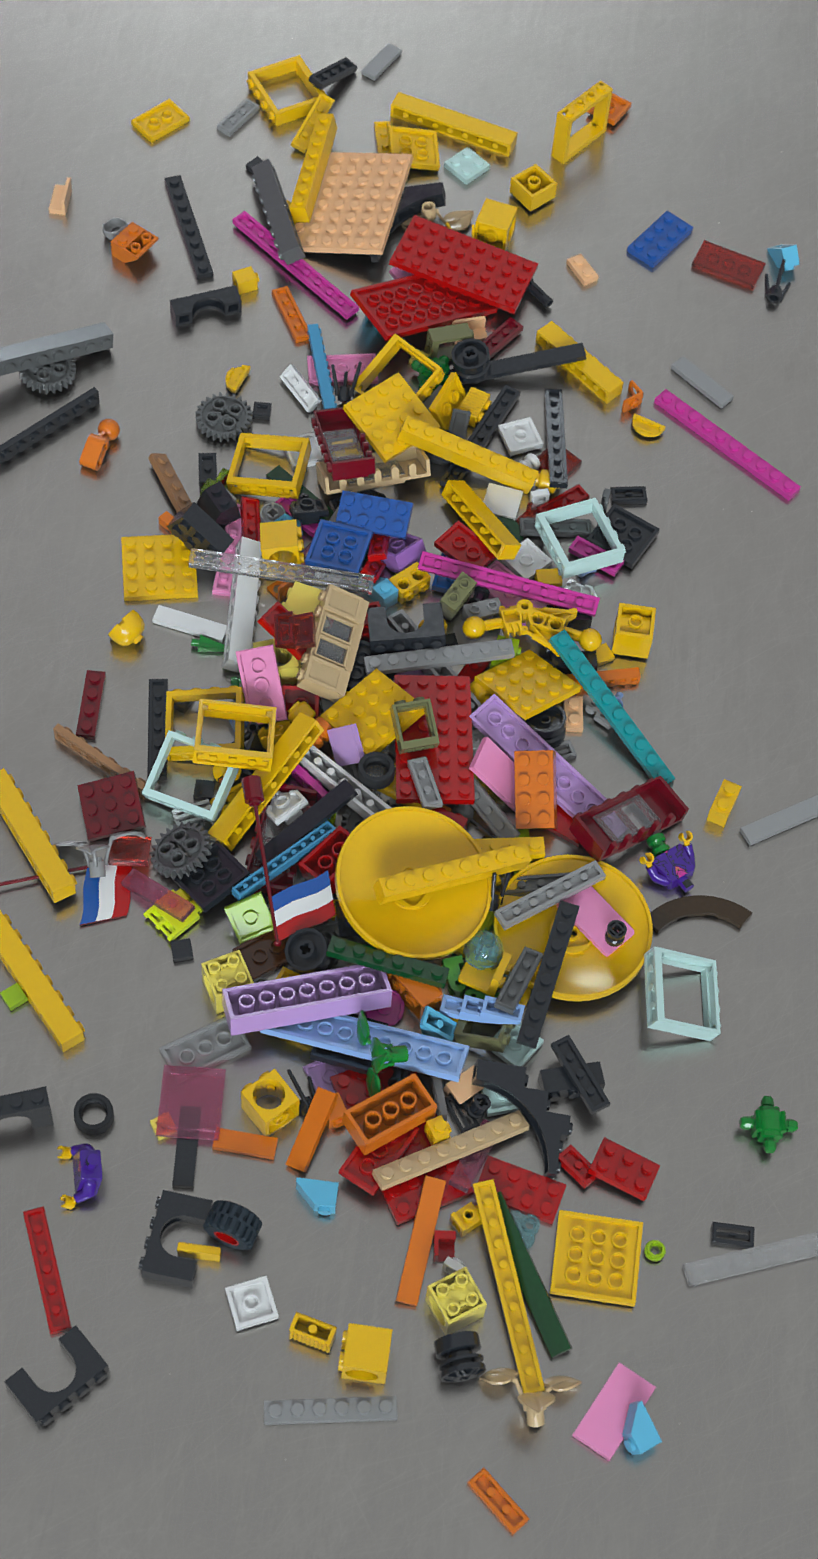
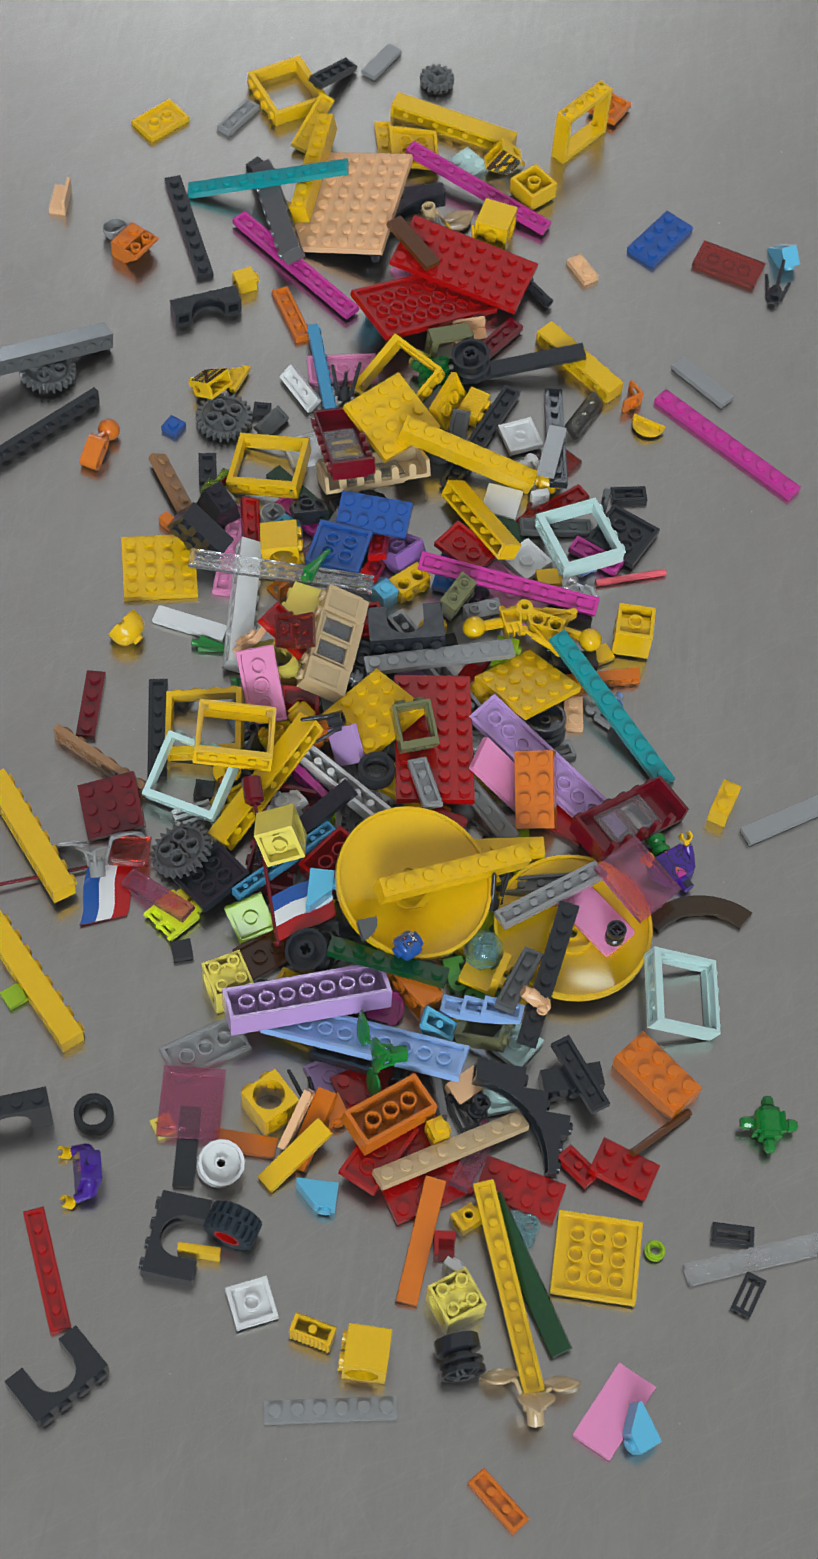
none -> blue plate [161,415,186,438]
none -> teal plate [187,158,349,199]
none -> yellow torso [189,368,233,399]
none -> white wheel [196,1139,245,1188]
none -> light nougat plate [233,626,267,654]
none -> dark grey tile [253,405,289,435]
none -> light yellow brick [254,803,307,867]
none -> yellow tile [257,1118,333,1193]
none -> light nougat tile [277,1088,315,1150]
none -> green piece [300,548,330,582]
none -> black plant [300,710,346,743]
none -> medium azure slope [306,868,336,913]
none -> dark grey plate [349,669,363,688]
none -> dark grey tile [356,916,377,941]
none -> reddish brown tile [386,216,440,271]
none -> blue head [392,930,424,961]
none -> dark pink plate [405,141,552,235]
none -> dark grey gear [420,64,454,94]
none -> torso [484,138,525,175]
none -> light nougat arm [520,985,551,1015]
none -> light grey tile [537,425,567,479]
none -> clear smoke plate [564,391,604,440]
none -> clear pink piece [594,836,681,923]
none -> coral bar [595,568,666,587]
none -> orange brick [612,1031,702,1121]
none -> reddish brown bar [629,1108,692,1157]
none -> black tile [729,1271,767,1320]

